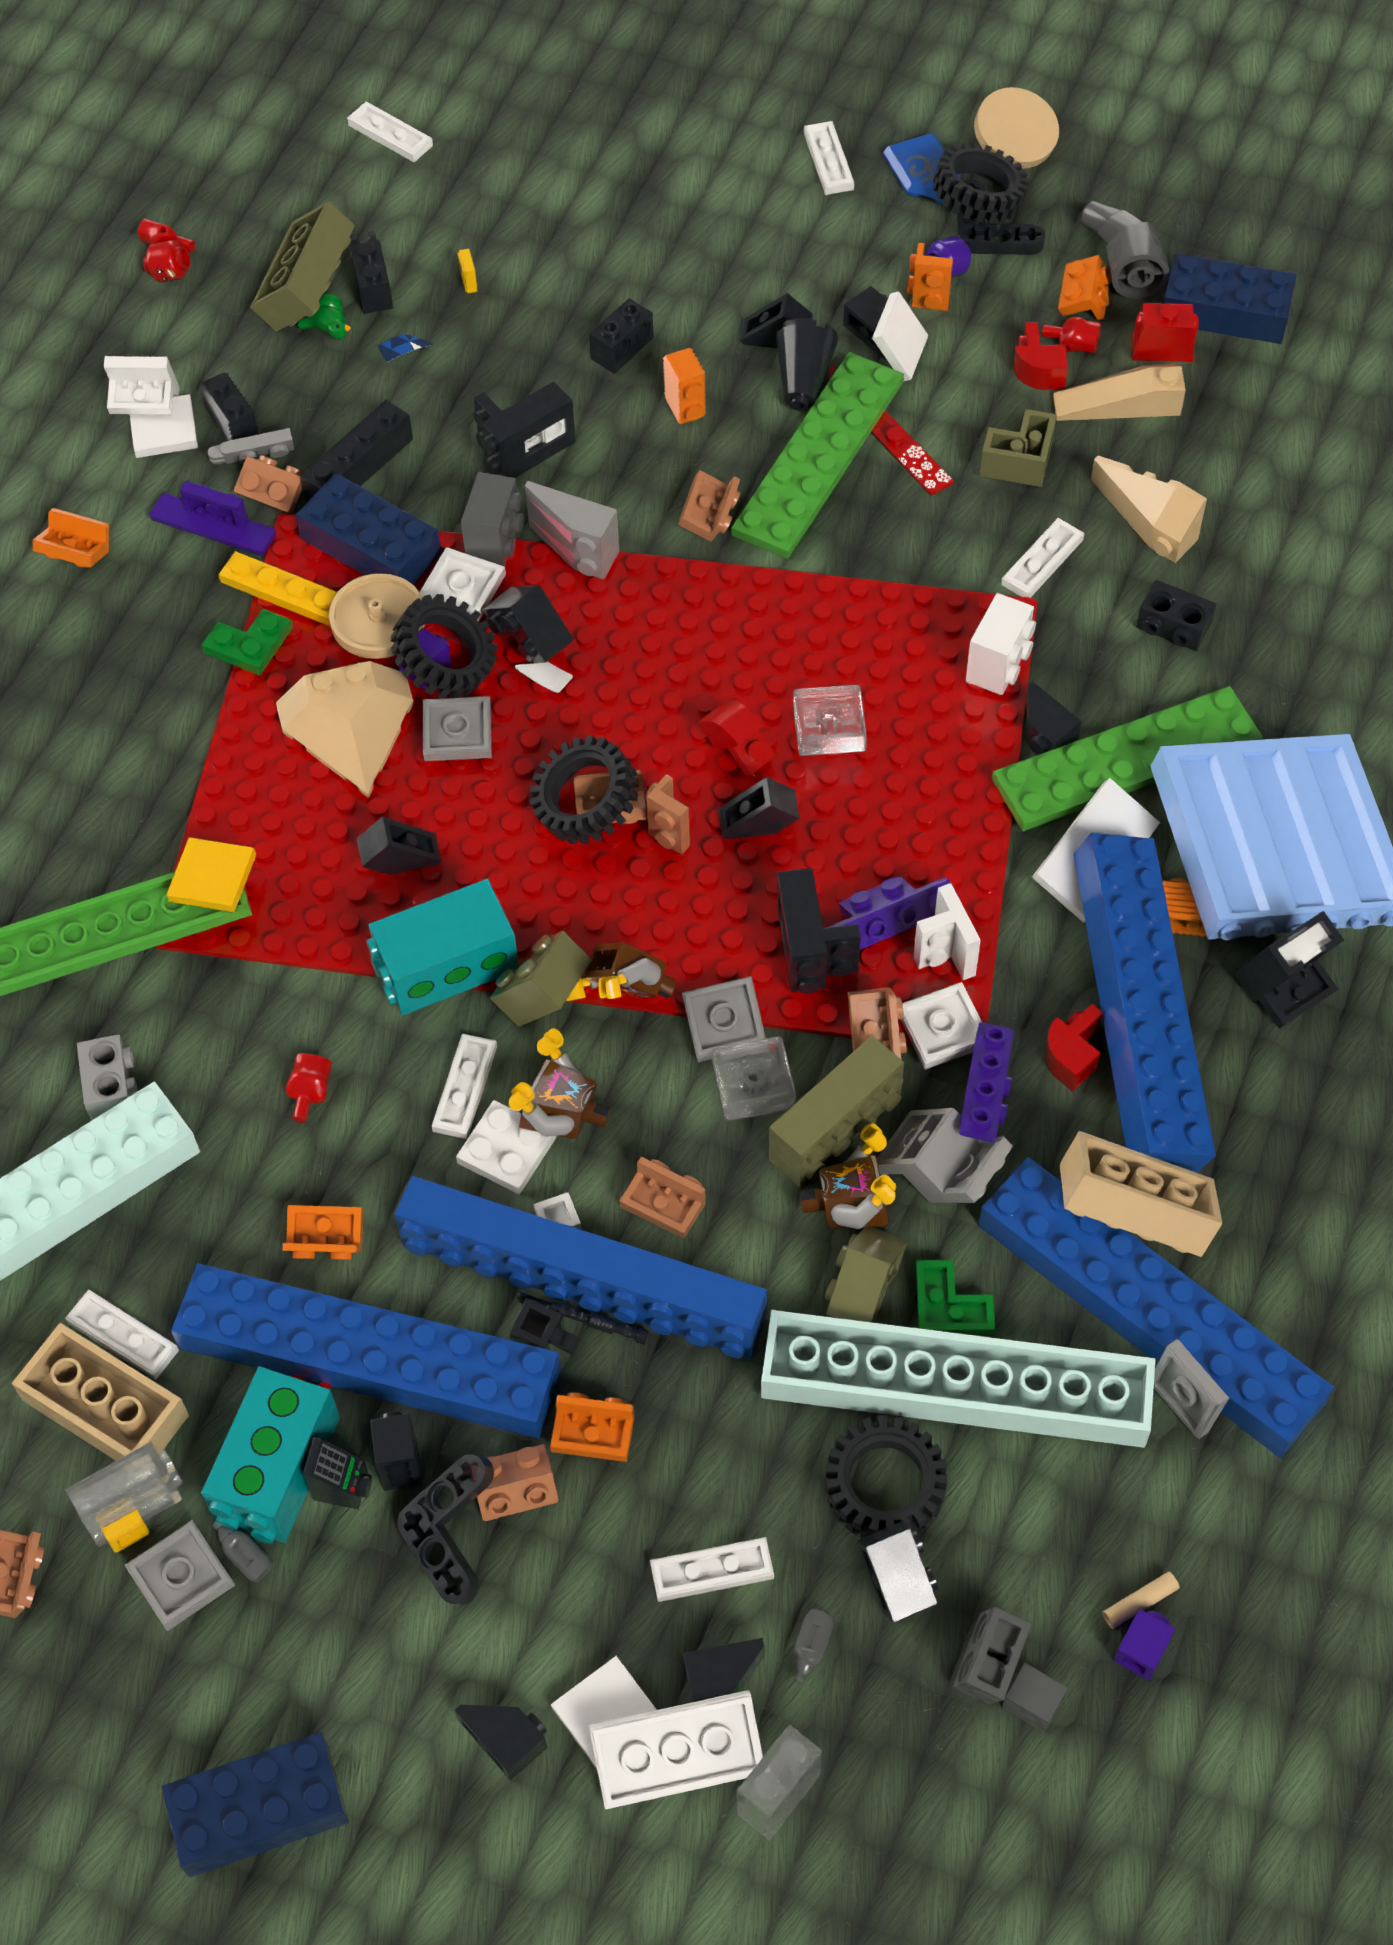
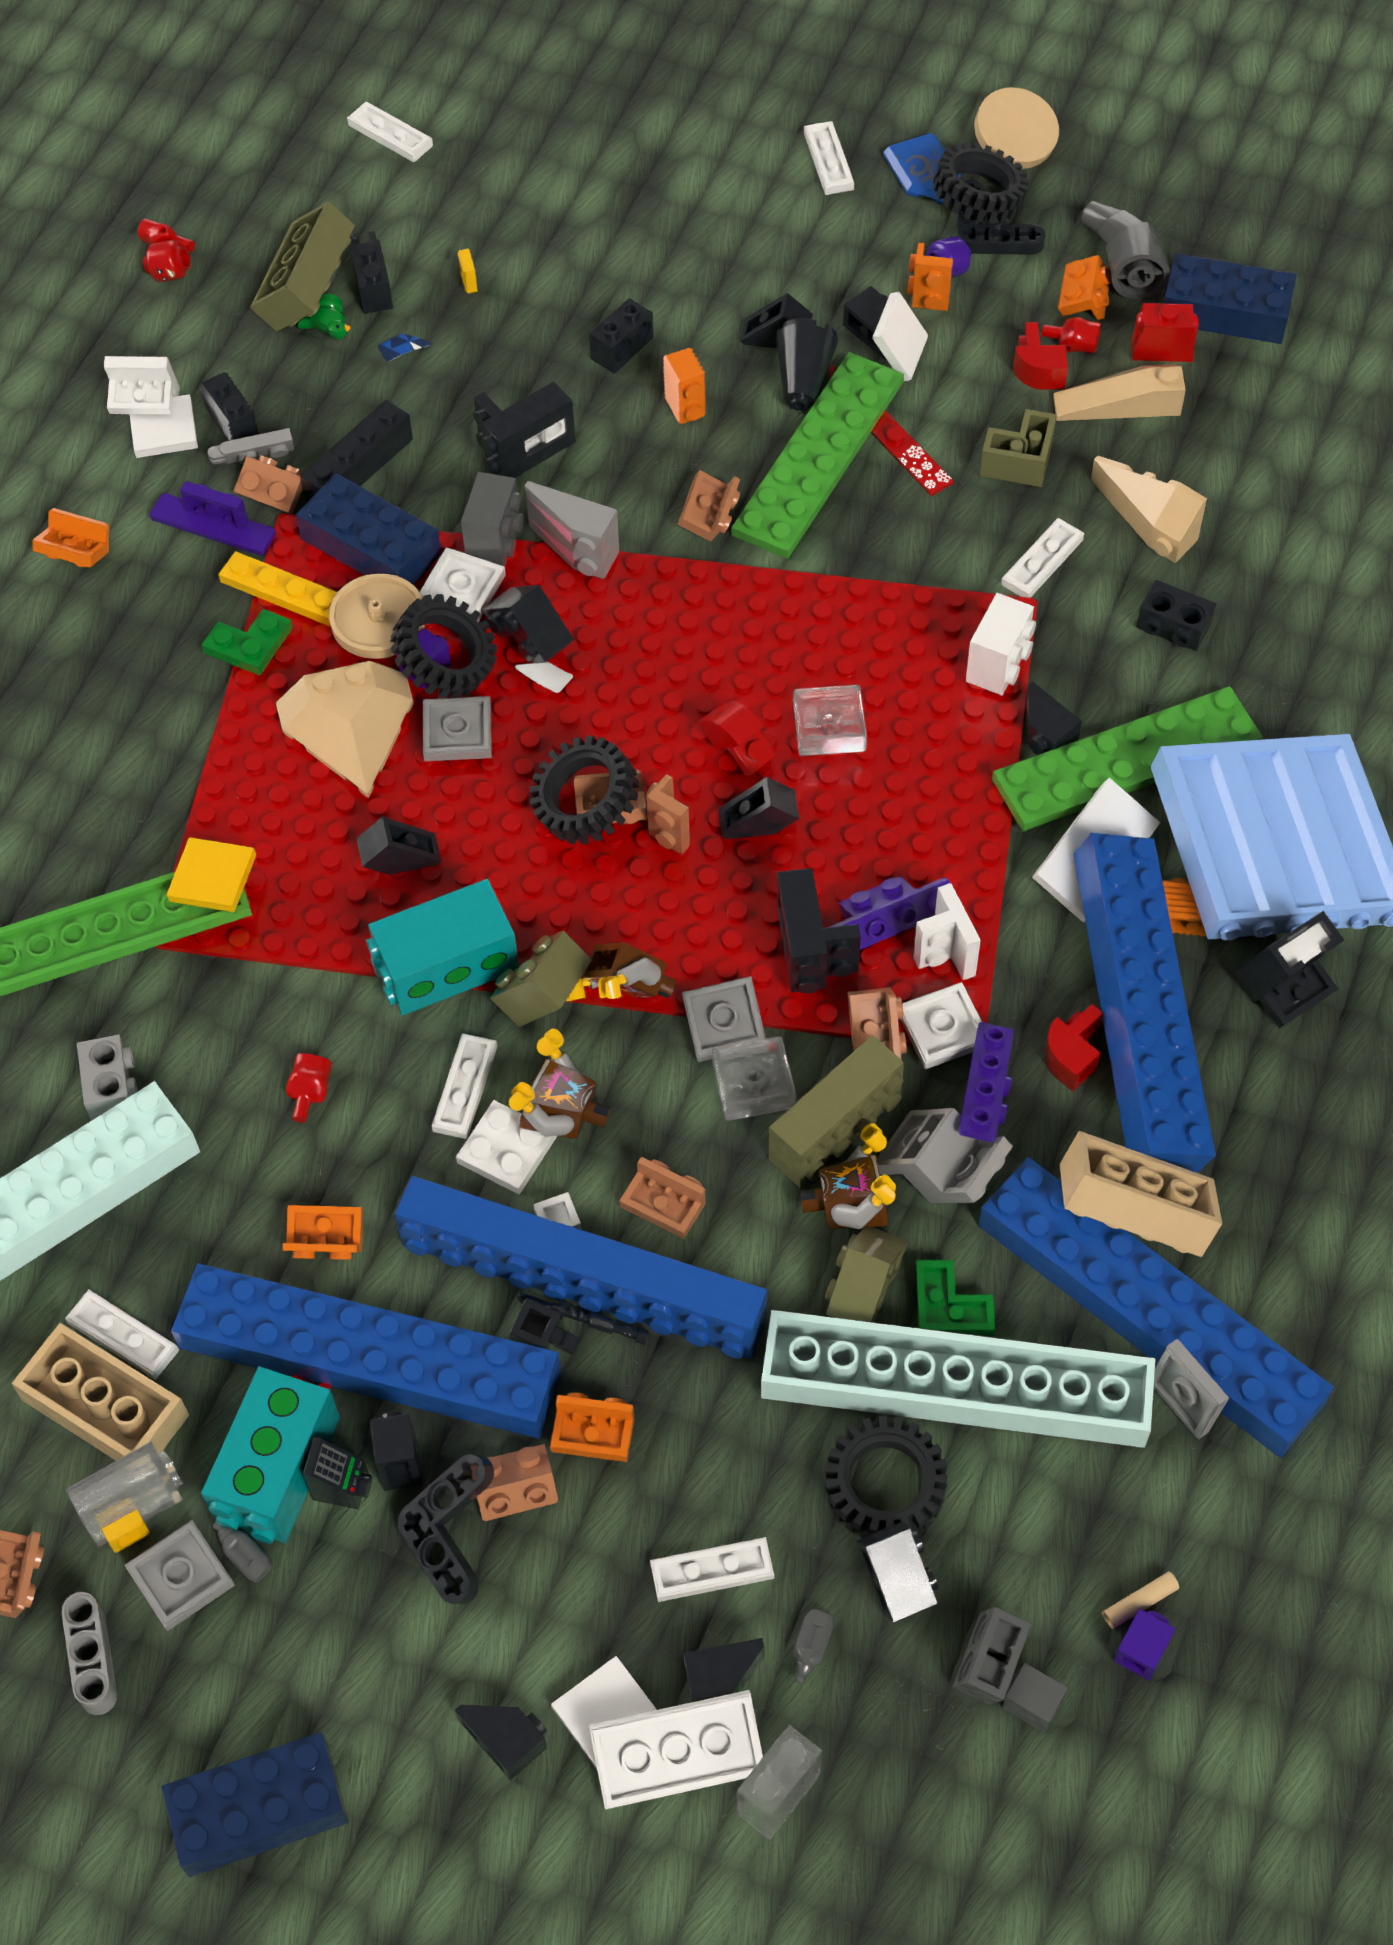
none -> light grey beam [62,1592,117,1715]

